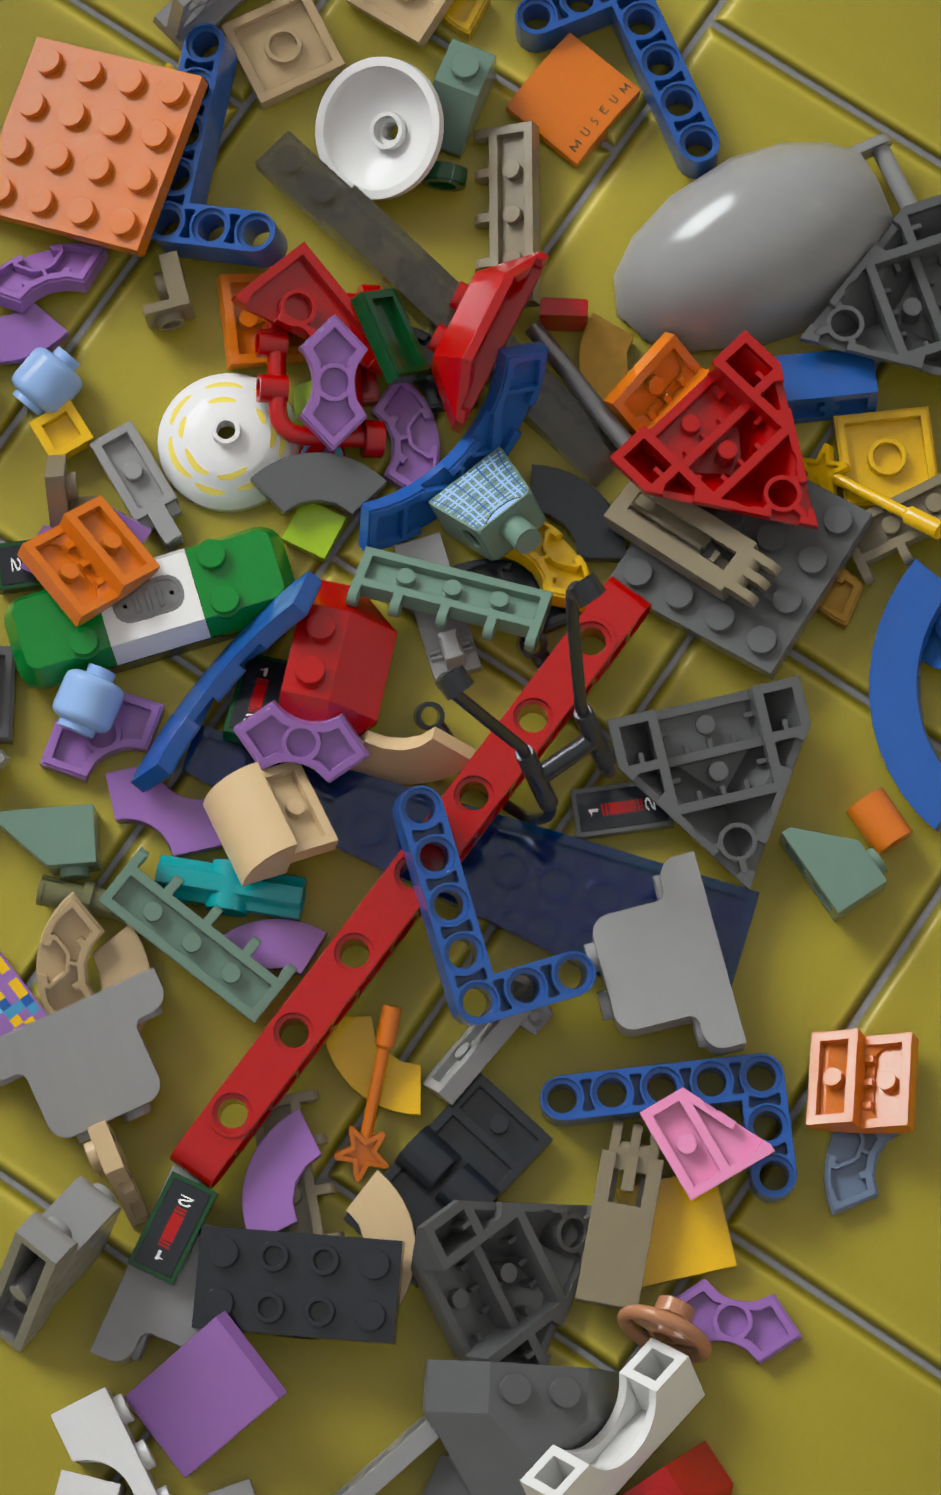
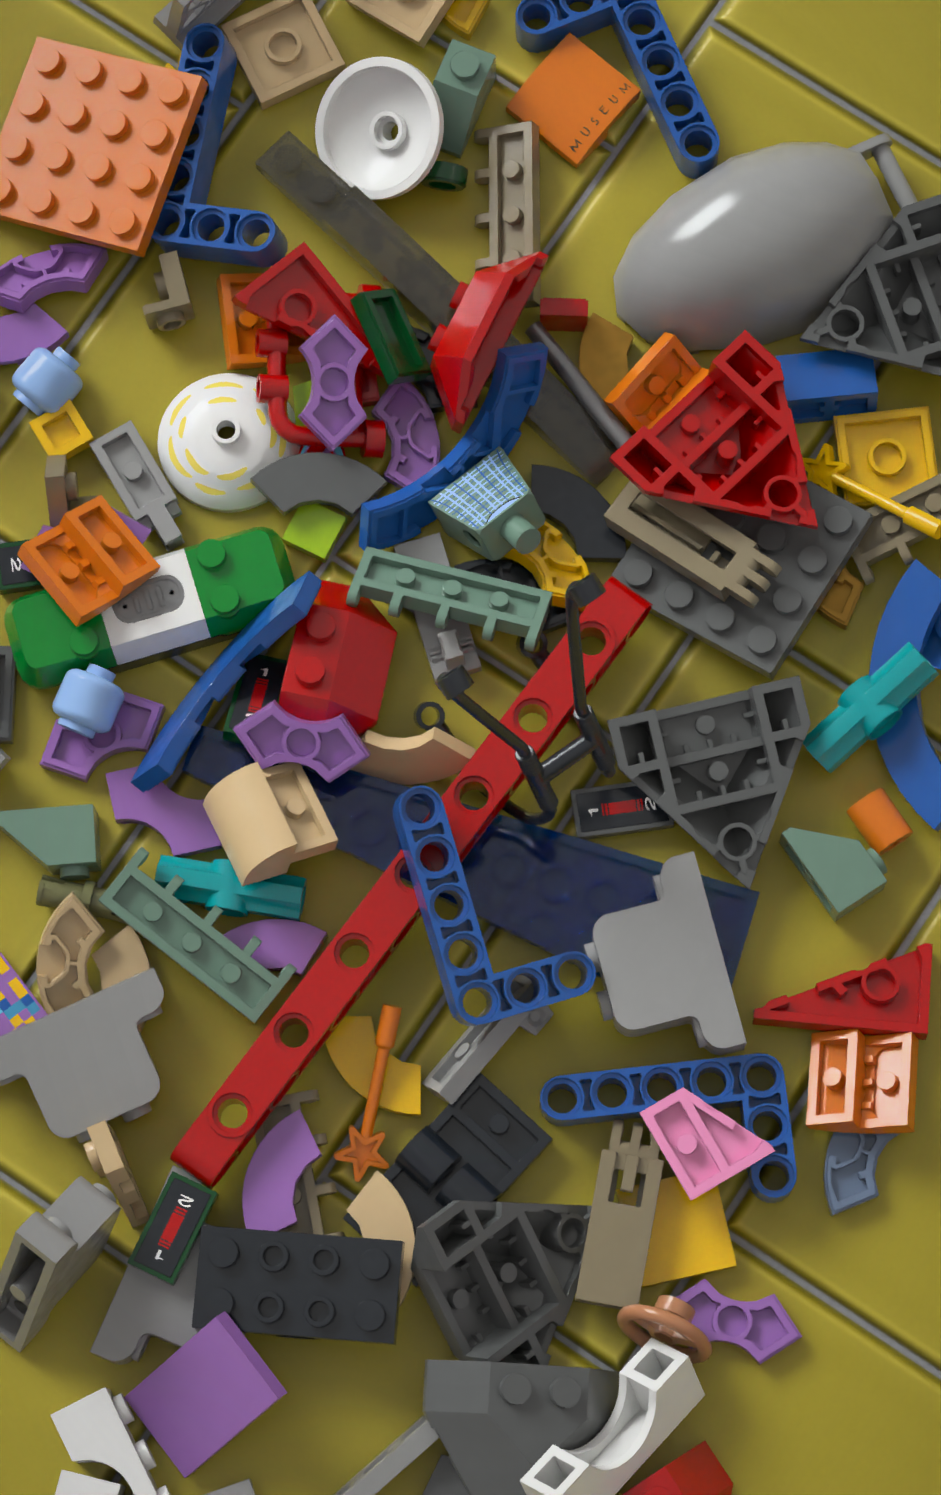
none -> red wing [752,943,933,1040]
none -> teal piece [803,642,939,773]

